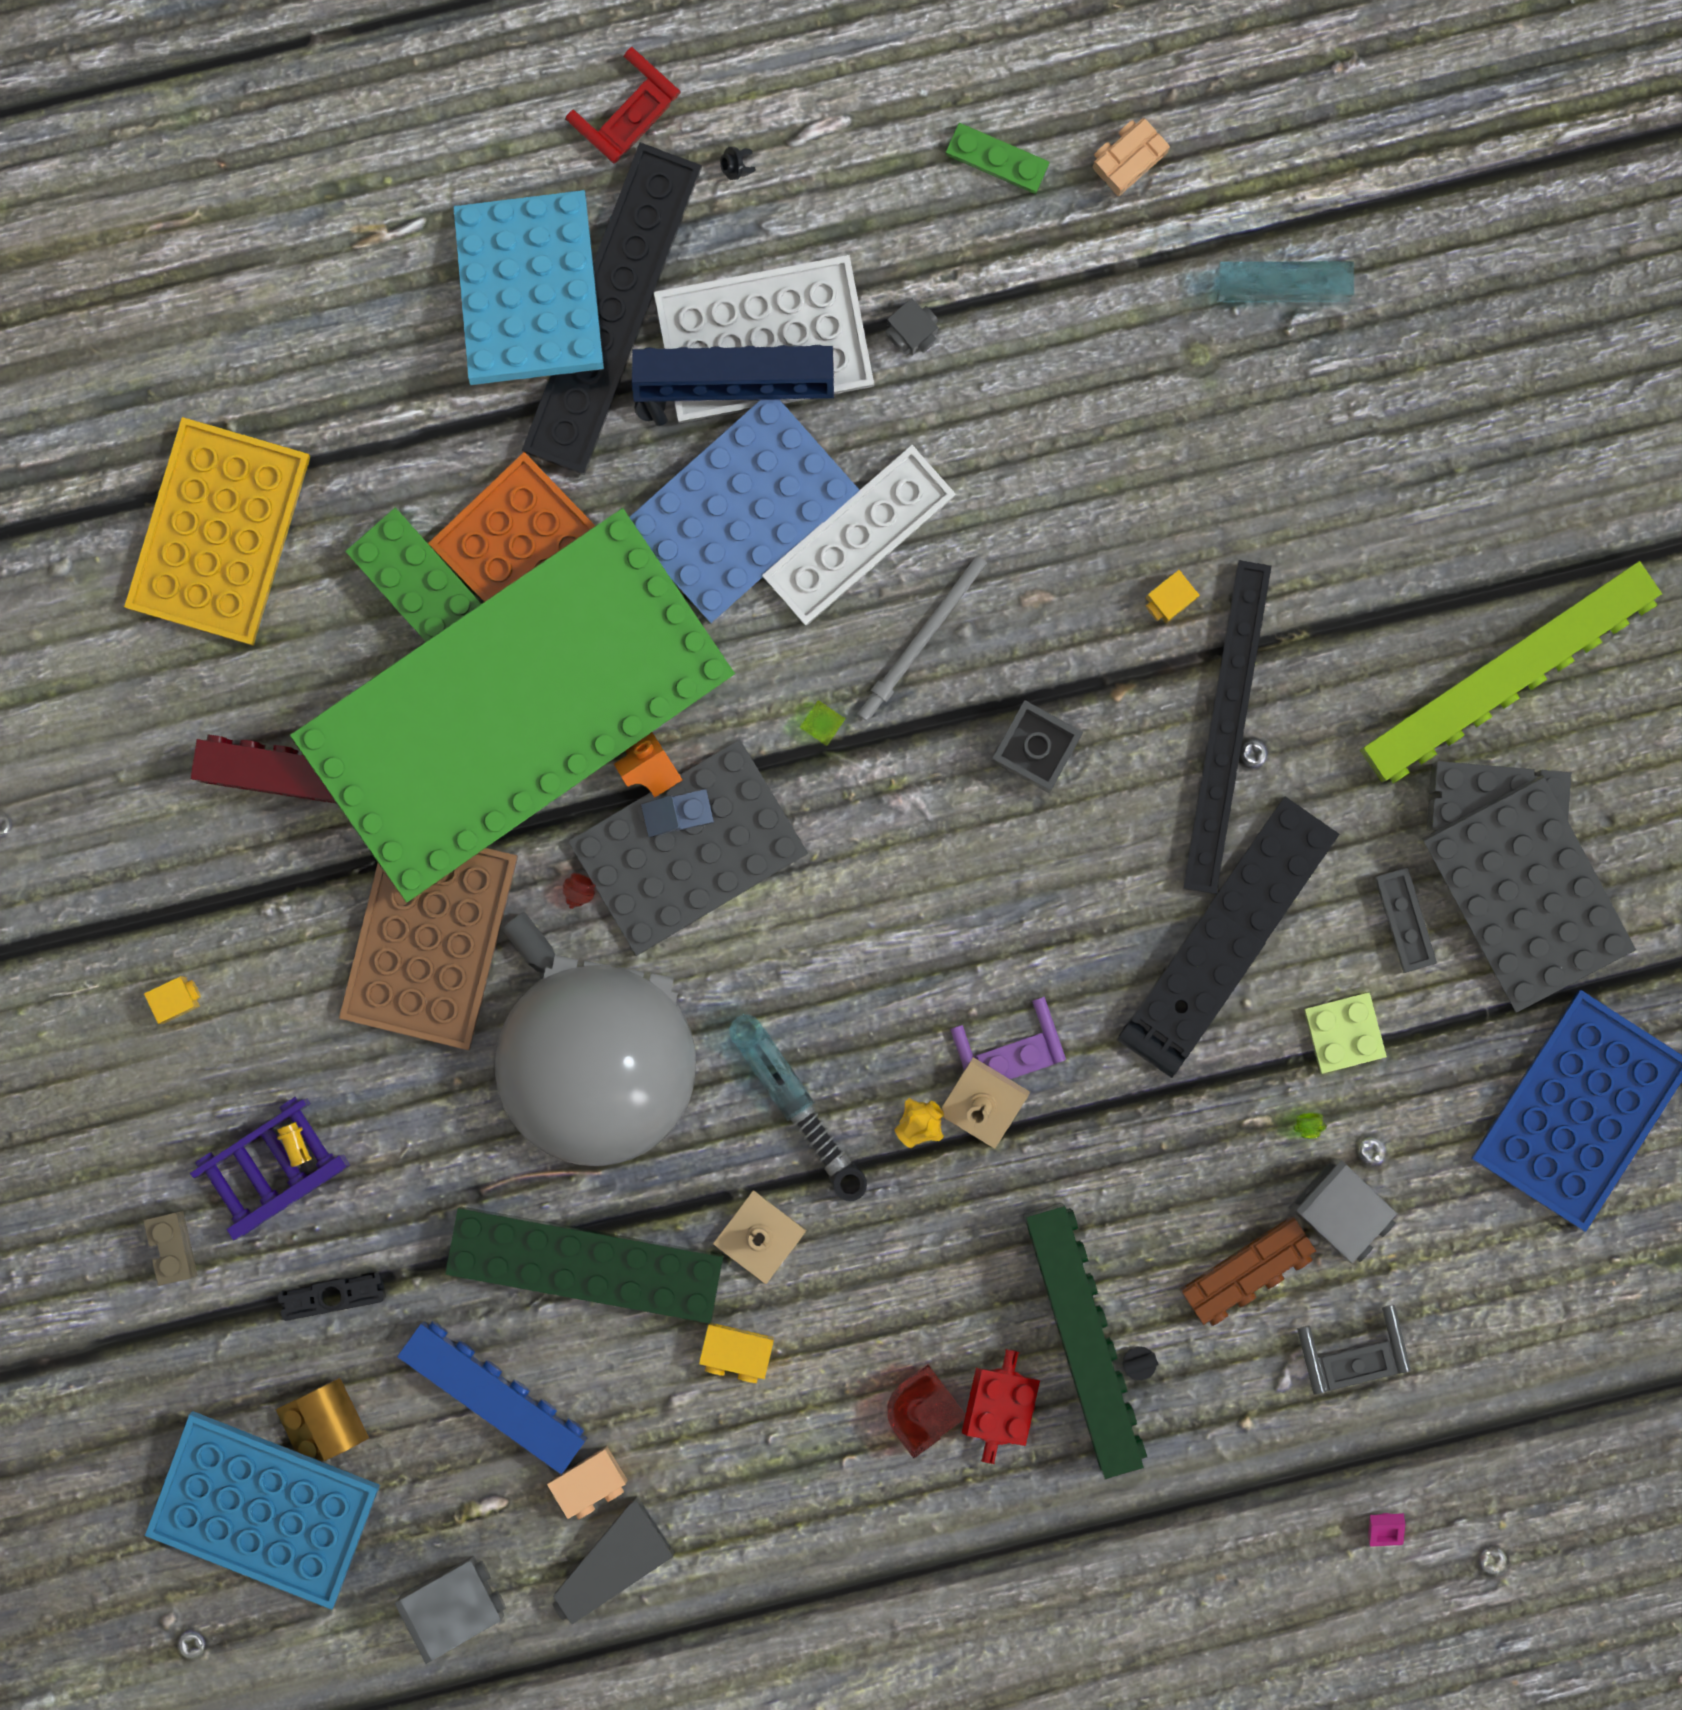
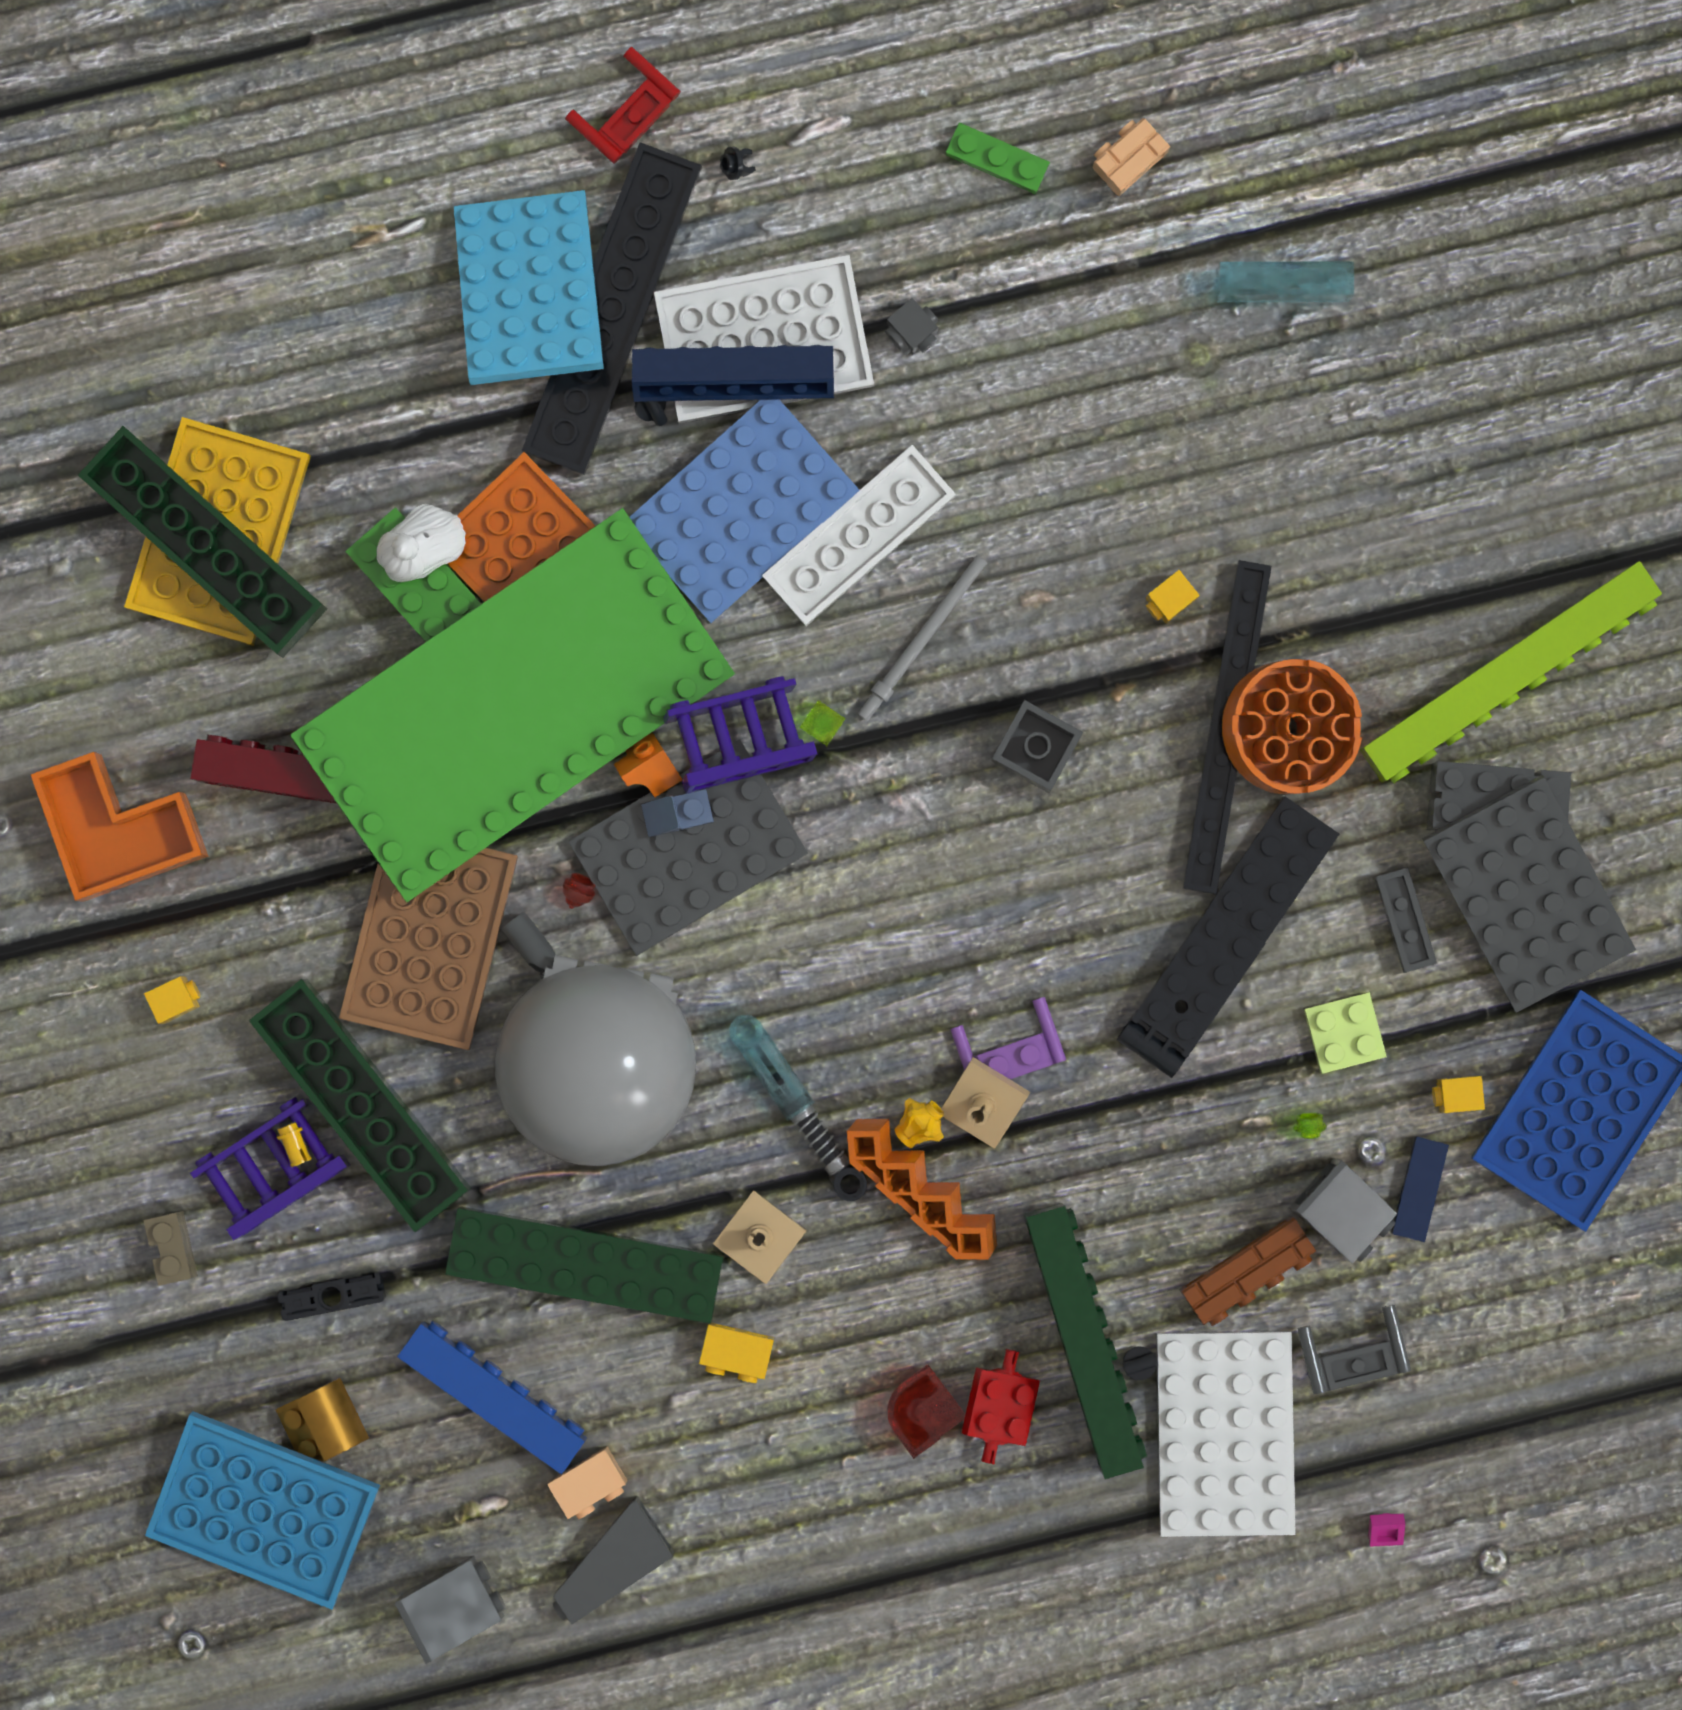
none -> orange piece [31,752,209,902]
none -> dark green brick [78,426,328,658]
none -> dark green brick [249,979,472,1232]
none -> white hair [377,504,466,582]
none -> dark purple fence [663,676,817,794]
none -> orange brick [847,1119,997,1260]
none -> white plate [1156,1331,1295,1537]
none -> orange brick [1222,659,1362,794]
none -> dark blue tile [1391,1136,1449,1242]
none -> yellow brick [1432,1076,1485,1113]

